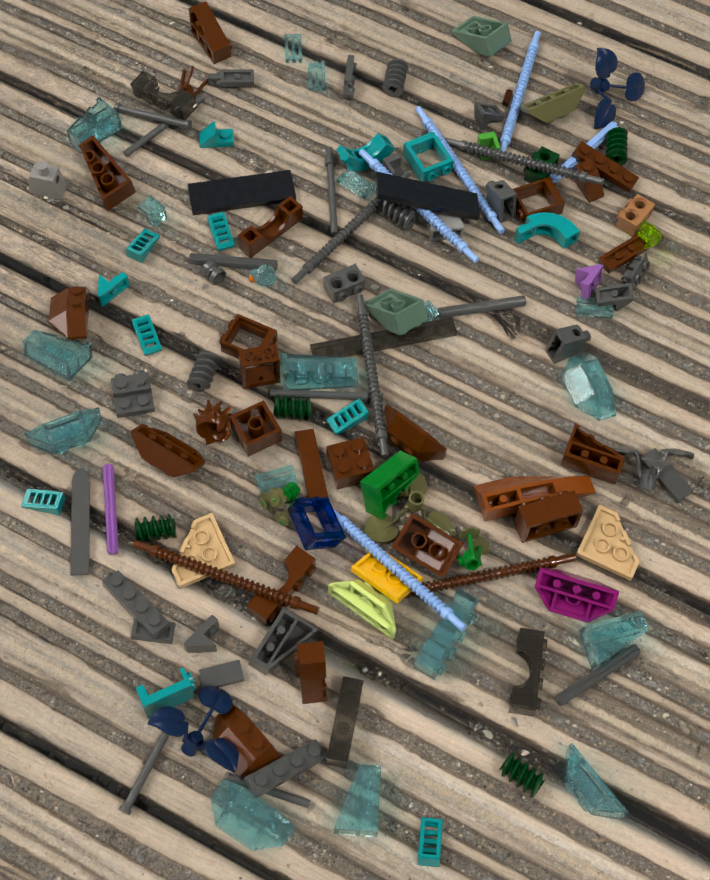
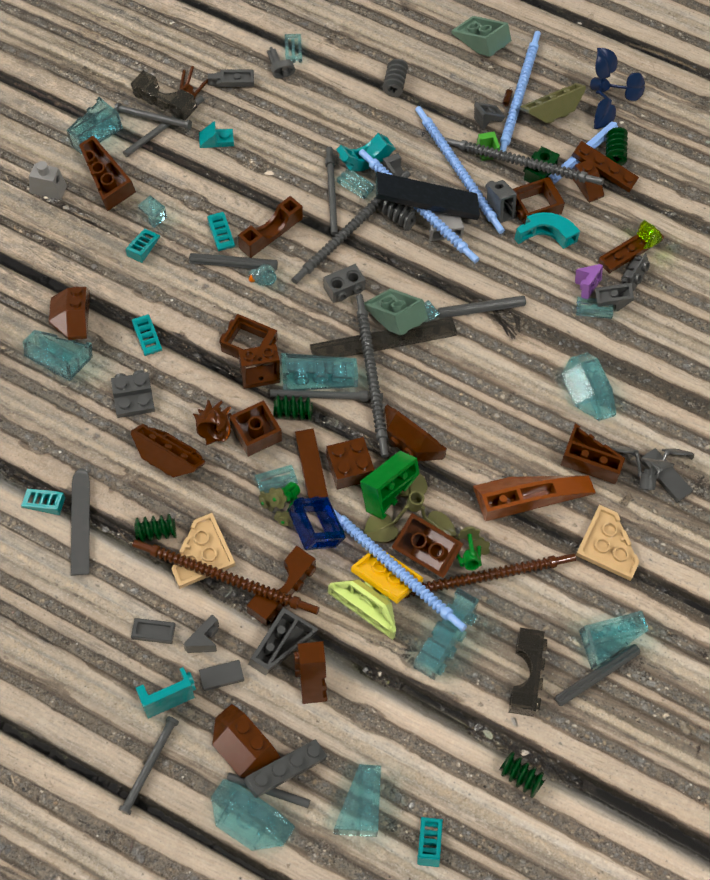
clear light blue wedge [25,407,102,455] -> none
teal slope [98,272,130,307] -> none
dark grey plate [102,570,170,638] -> none
medium lavender axle [103,464,119,555] -> none
dark blue plant [148,686,239,773] -> none
dark grey piece [187,350,221,392] -> none
black tile [188,170,296,215] -> none
reddish brown wedge [189,1,232,64] -> none
dark grey wheel [201,260,226,285] -> none
clear light blue tile [308,61,325,91] -> none
teal slope [326,398,369,435] -> none
clear smoke arch [326,676,364,769] -> none
dark grey hinge [343,55,357,99] -> none
teal window [403,131,454,182] -> none
reddish brown brick [514,490,583,543] -> none
magenta wedge [534,567,619,623] -> none
dark grey torso [545,324,591,364] -> none
clear light blue wedge [563,743,629,820] -> none
medium nougat brick [616,194,655,237] -> none
none -> dark grey piece [267,47,295,79]

